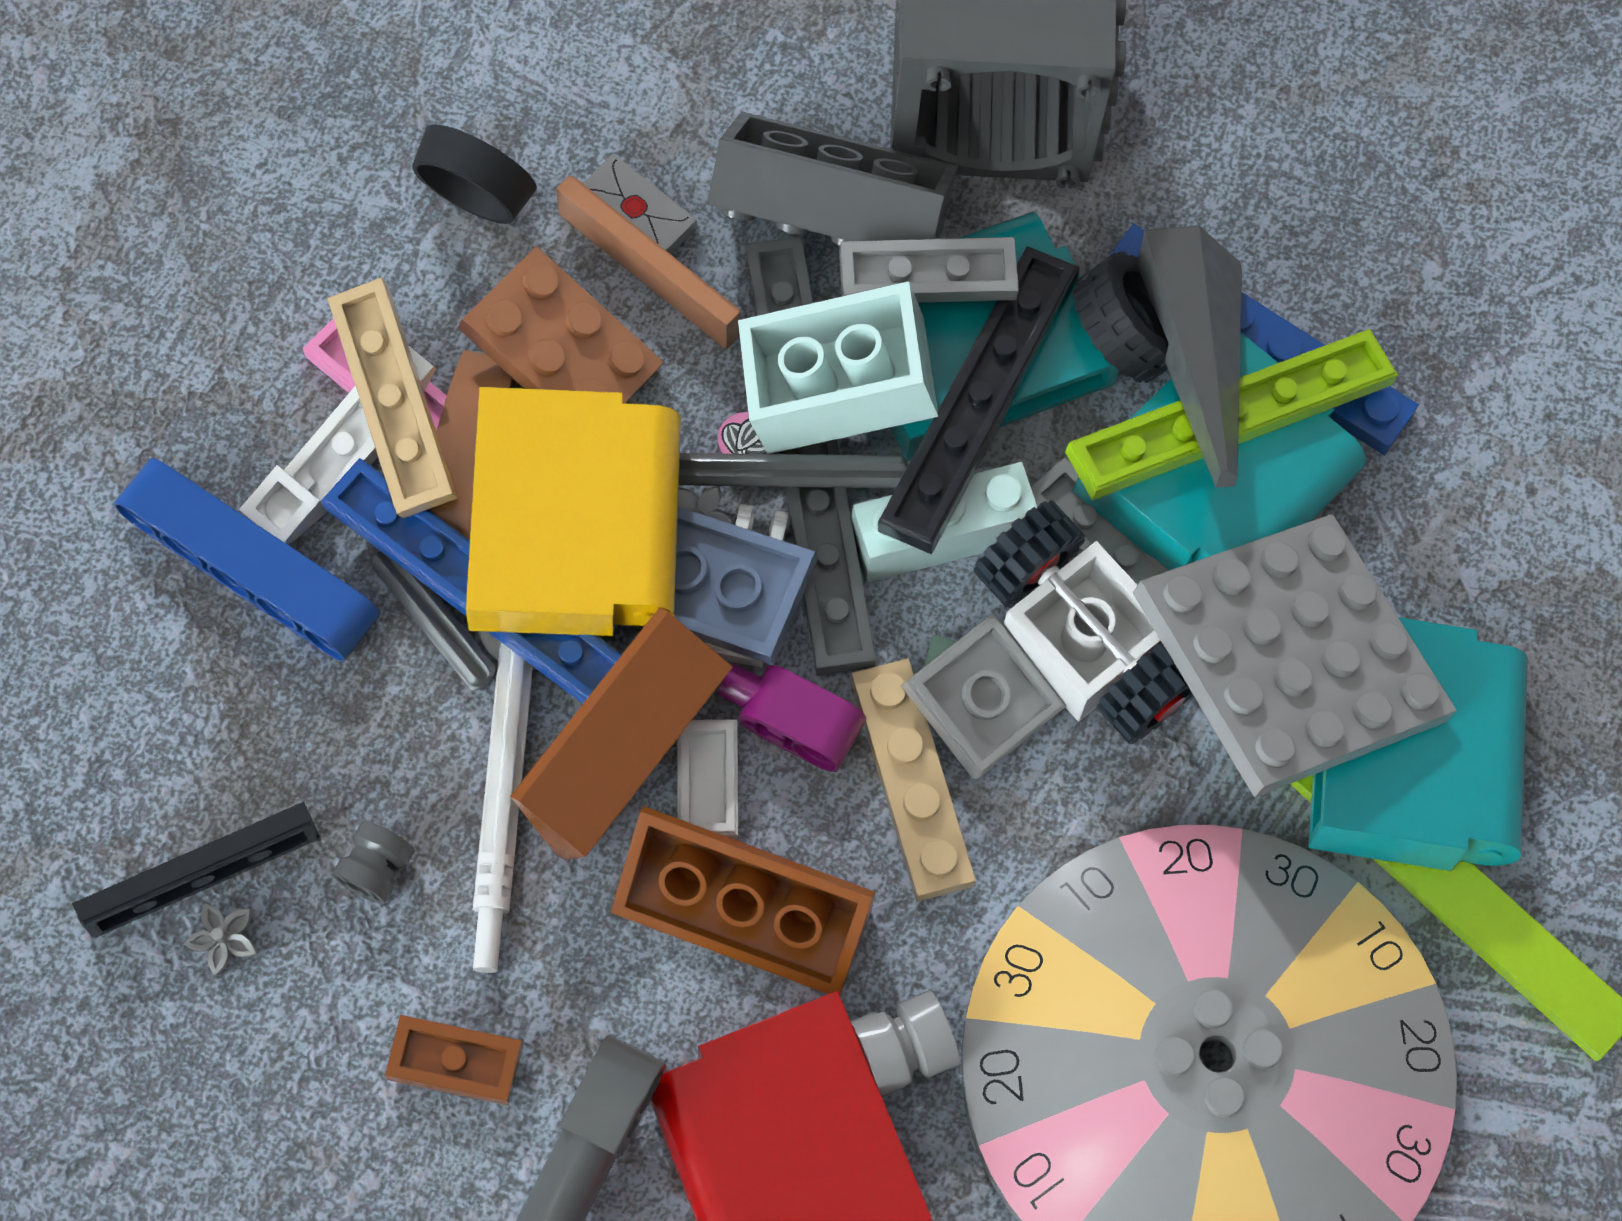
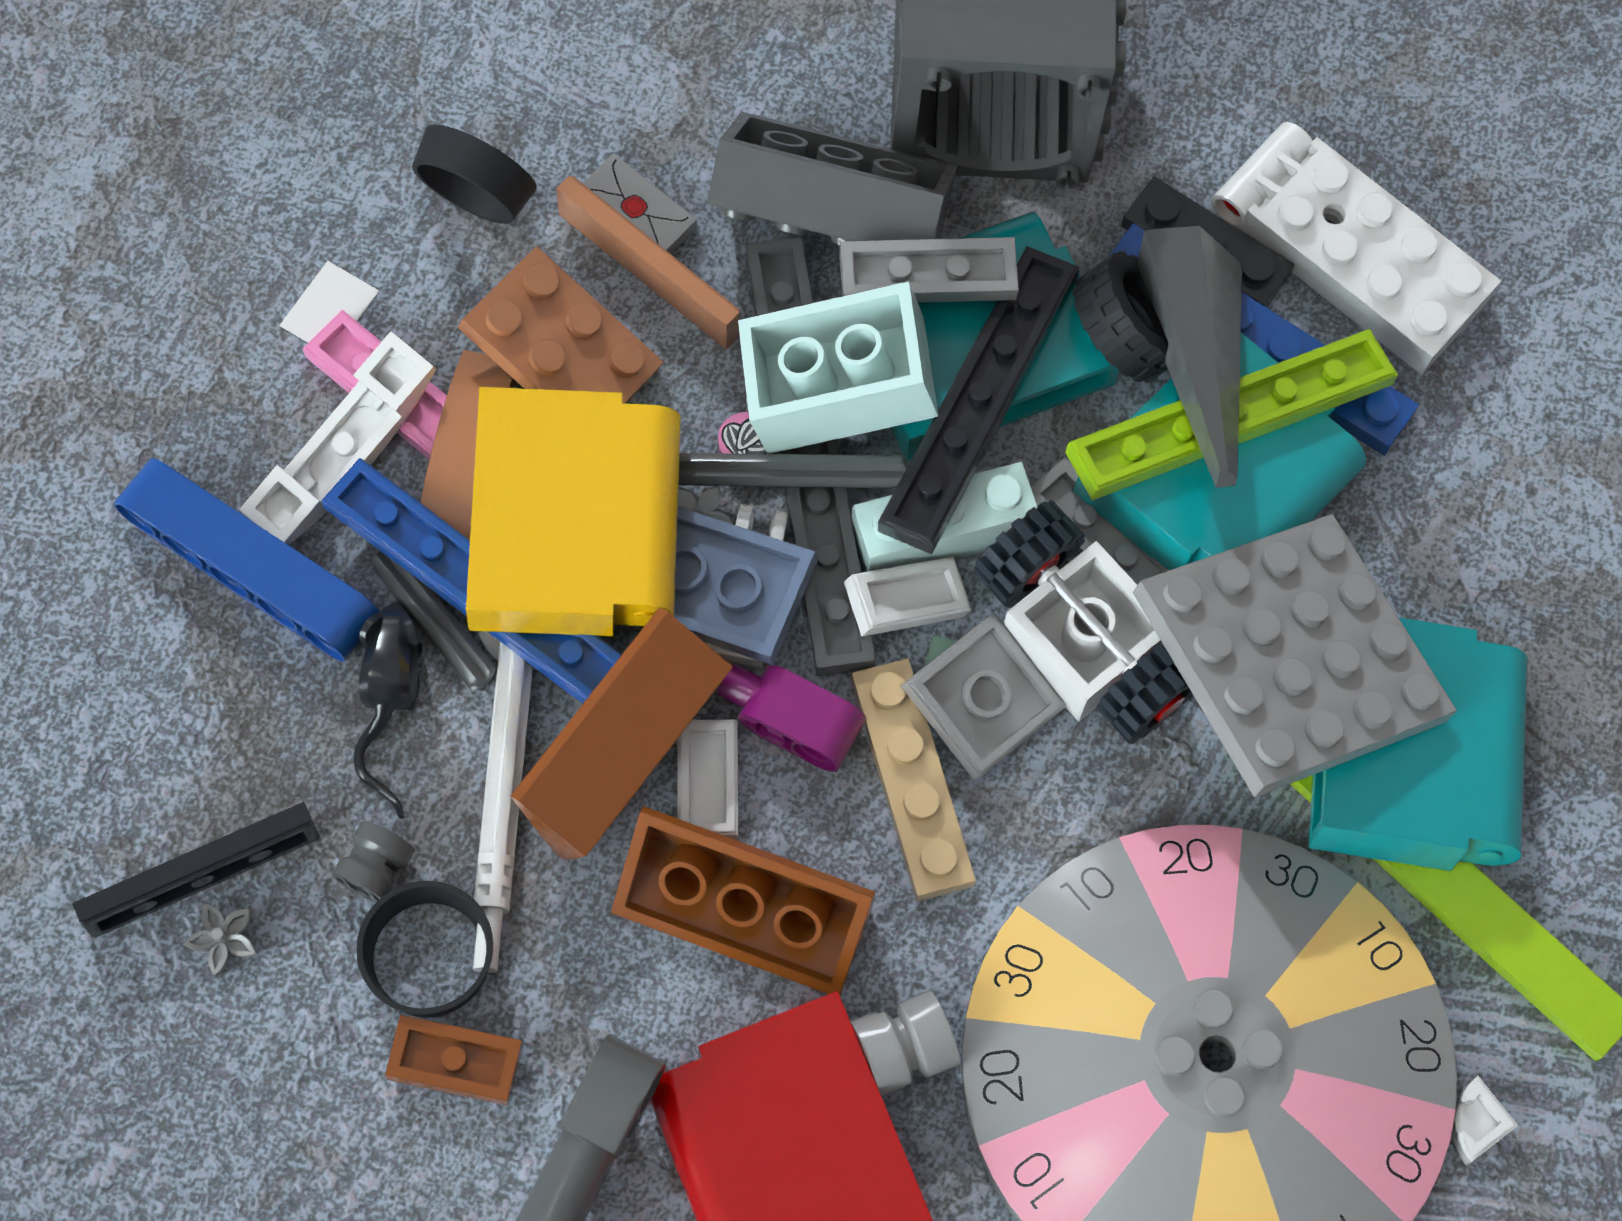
tan plate [327,277,458,518] -> none
none -> white sticker [279,261,379,343]
none -> black animal [353,602,423,819]
none -> black tyre [356,881,493,1017]
none -> white tile [844,556,972,637]
none -> black plate [1121,176,1295,308]
none -> white hinge [1211,122,1501,375]
none -> white tile [1452,1076,1518,1166]

